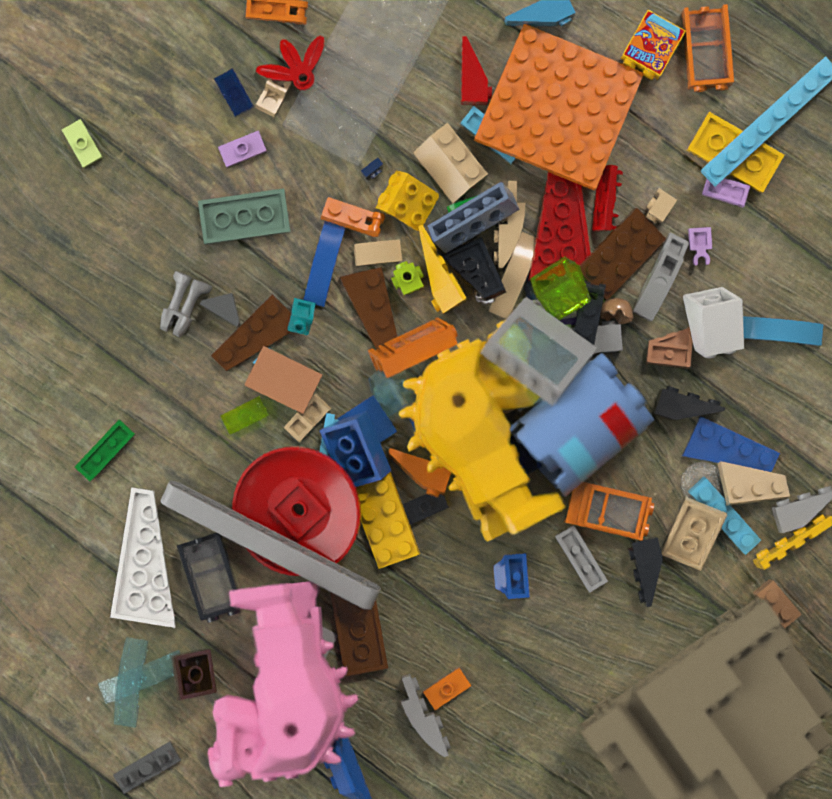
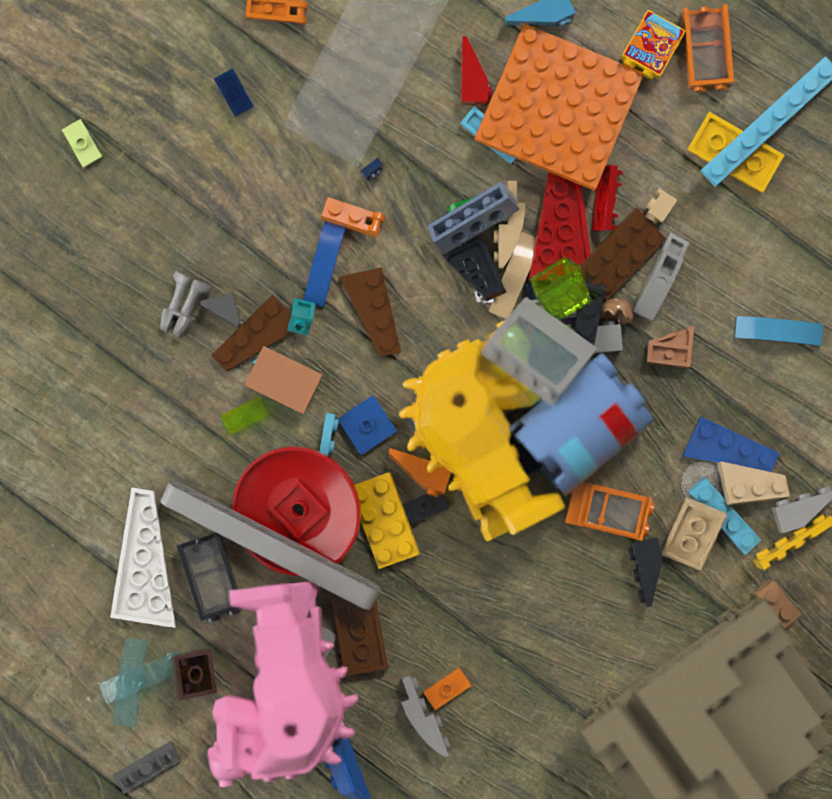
green plate [75,419,136,482] -> none
sand green plate [198,188,291,245] -> none
lavender plate [218,131,267,168] -> none
tan slope [255,79,293,118] -> none
red plant [256,36,324,91] -> none
tan slope [284,394,331,442] -> none
blue slope [319,411,391,487] -> none
tan slope [353,240,402,266] -> none
orange door [368,317,458,378] -> none
clear light blue piece [368,371,414,418] -> none
yellow bracket [375,170,439,231] -> none
lime brick [391,261,424,296] -> none
tan slope [413,123,488,204] -> none
yellow wedge [418,225,467,314] -> none
blue slope [493,553,530,599] -> none
light grey plate [555,525,608,593] -> none
black slope [653,386,725,420] -> none
white slope [683,287,744,358] -> none
lavender plate [688,227,712,266] -> none
lavender plate [702,178,750,207] -> none

